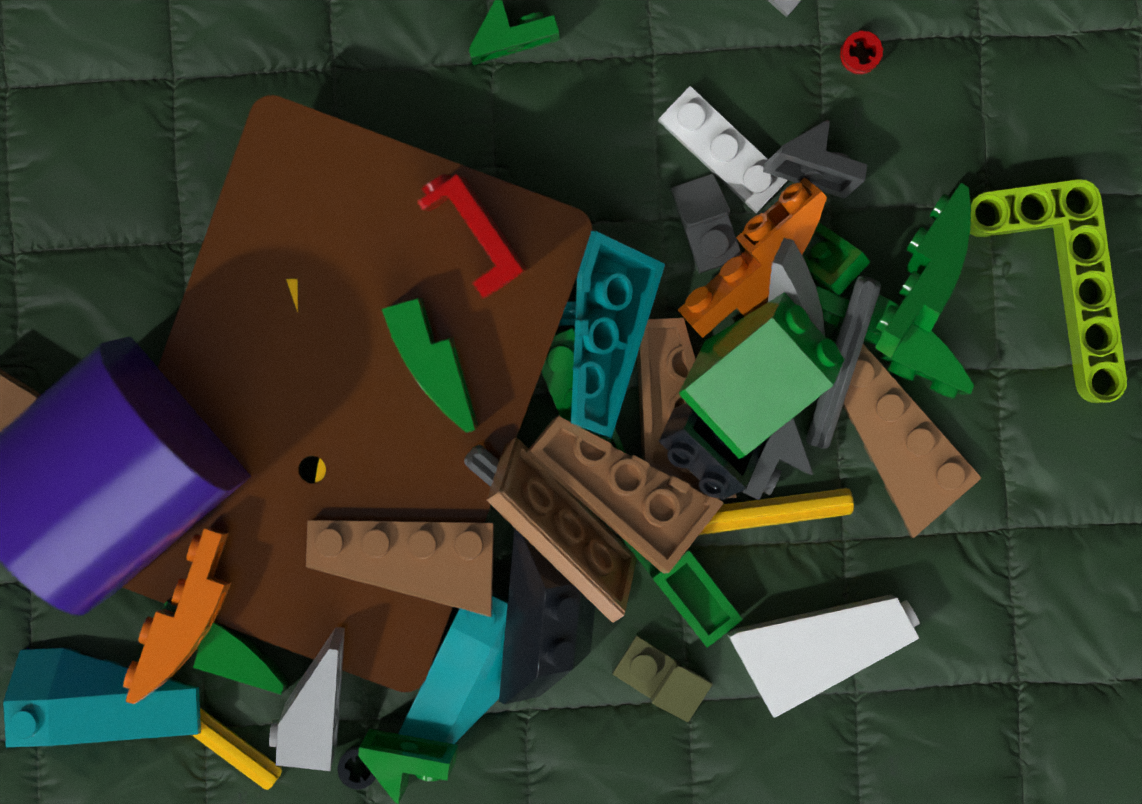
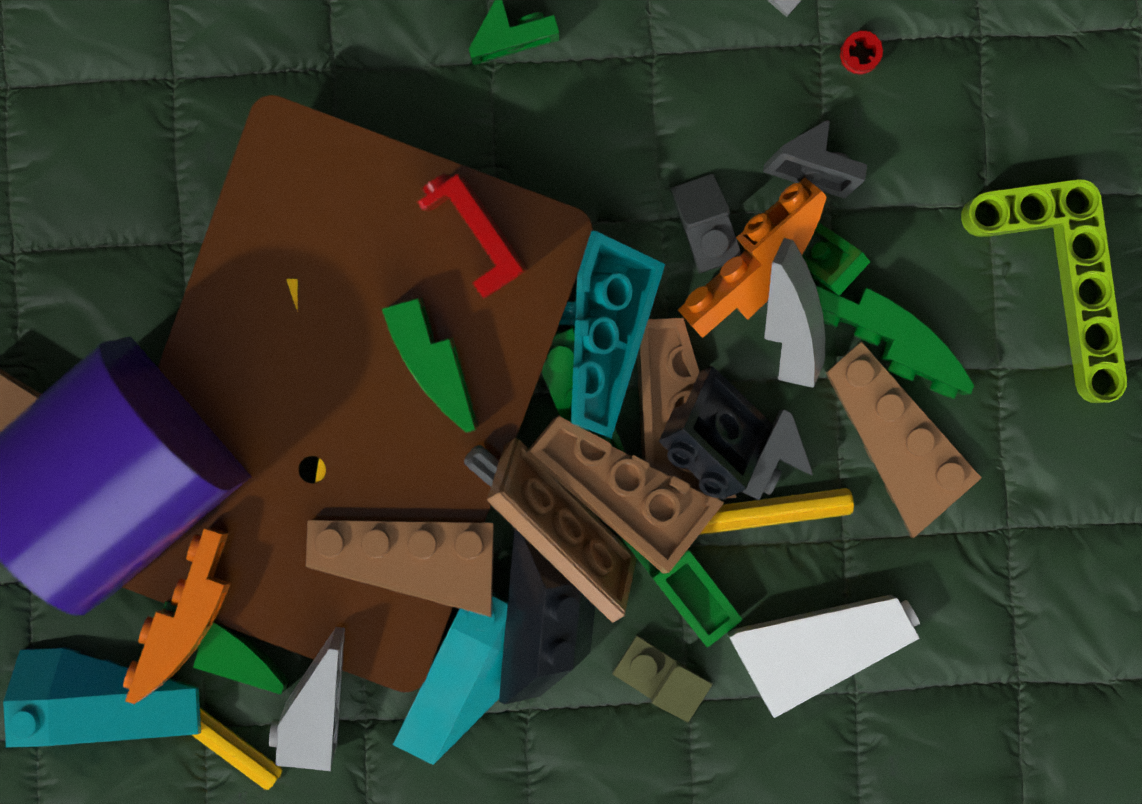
black bush [337,746,376,790] -> none
green slope [358,729,458,804] -> none
white plate [658,86,788,213] -> none
slope [678,292,845,459] -> none
dark grey axle [806,276,881,449] -> none
green slope [875,183,971,358] -> none

